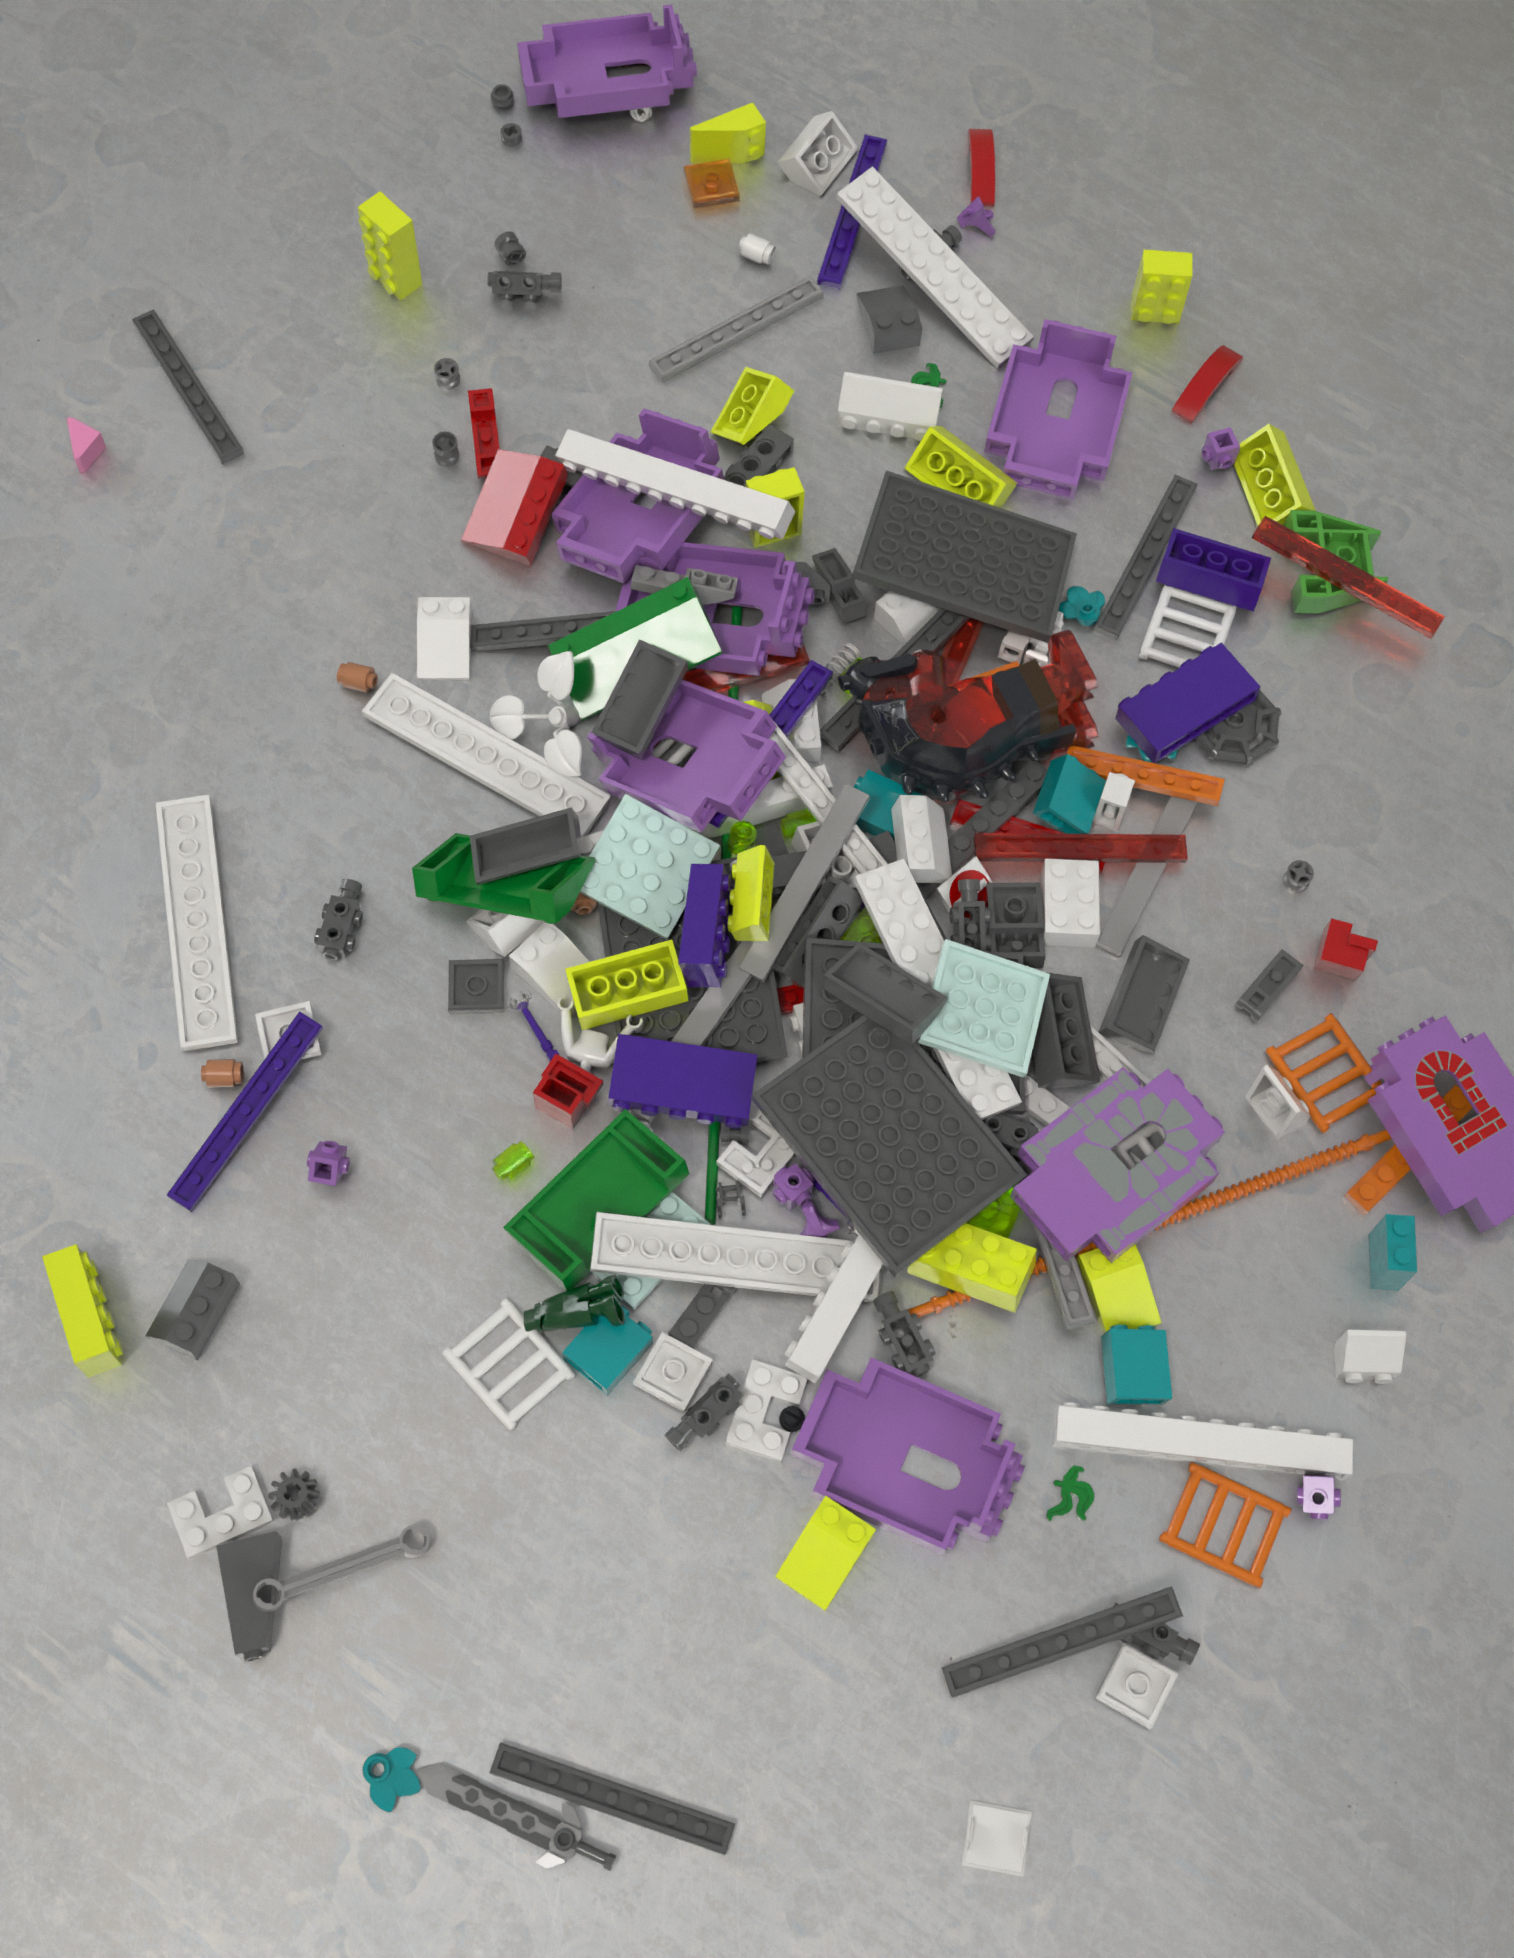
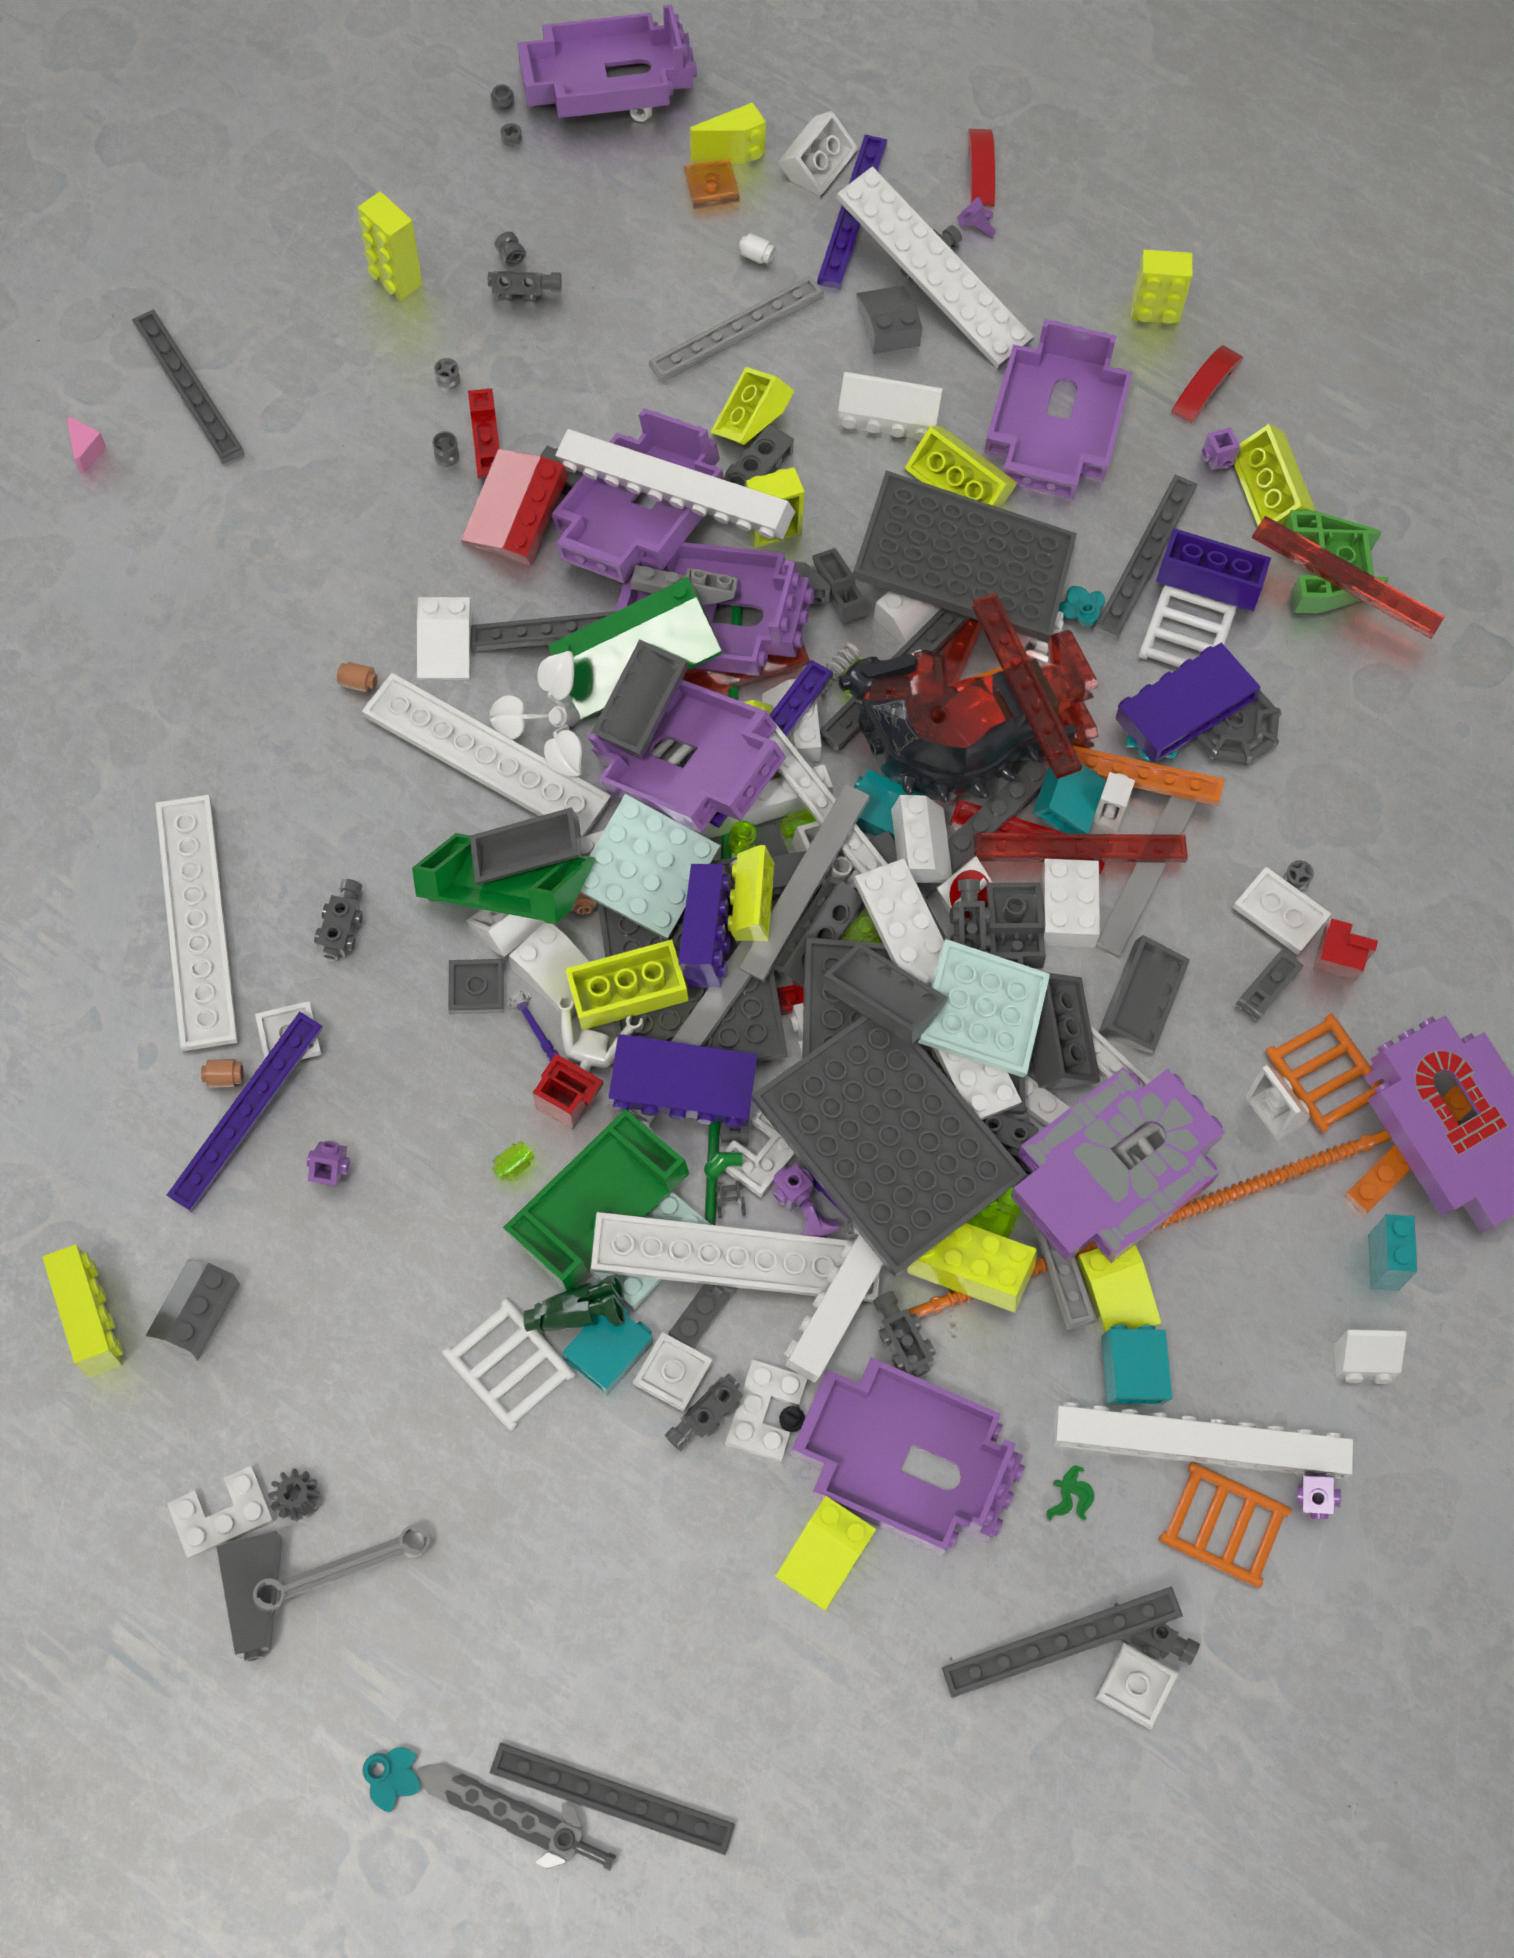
green piece [911,363,947,408] -> none
white piece [961,1800,1032,1877] -> none
none -> green arm [704,1152,742,1179]
none -> clear red tile [971,593,1083,779]
none -> white plate [1233,867,1331,955]

